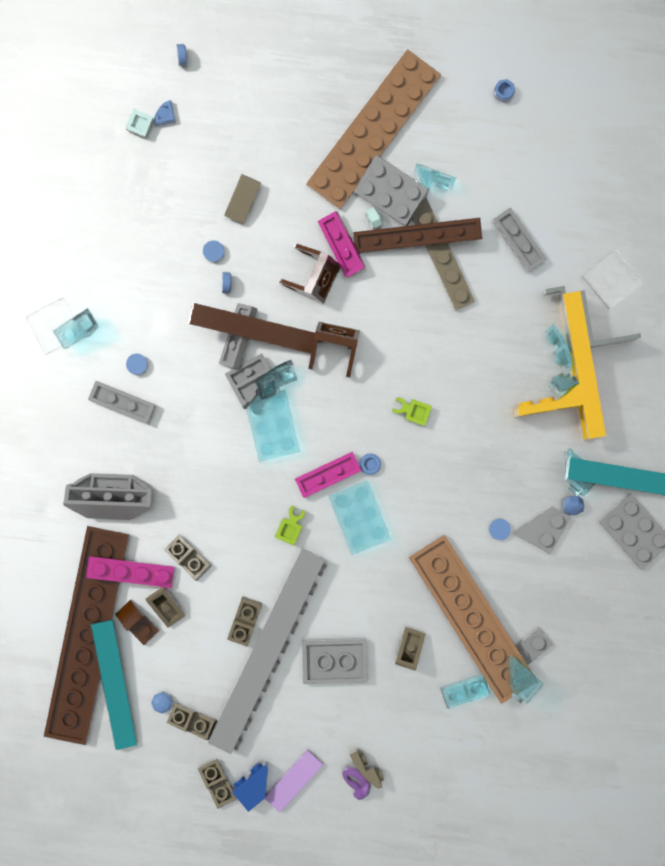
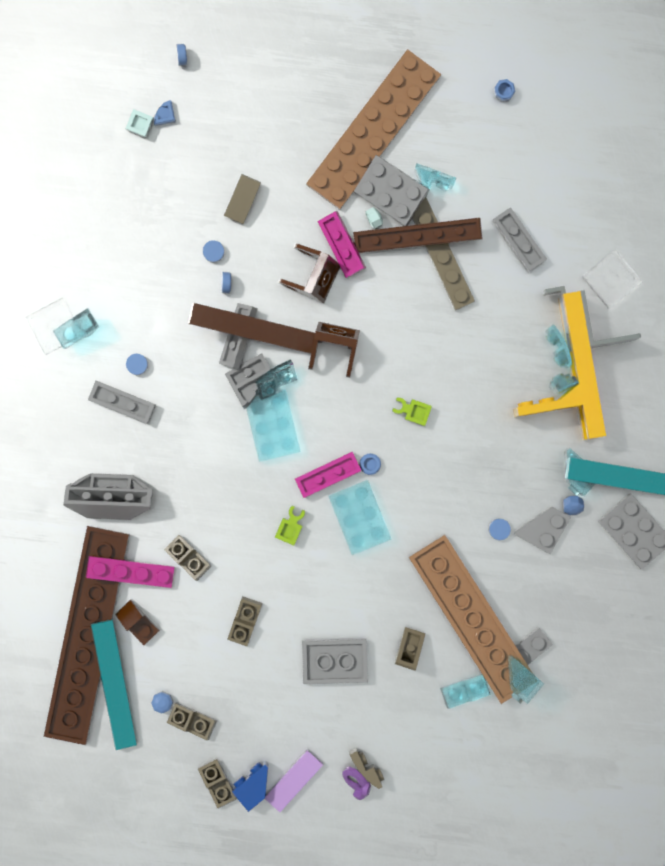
dark tan slope [145,587,185,628] -> none
light grey brick [208,548,327,754] -> none

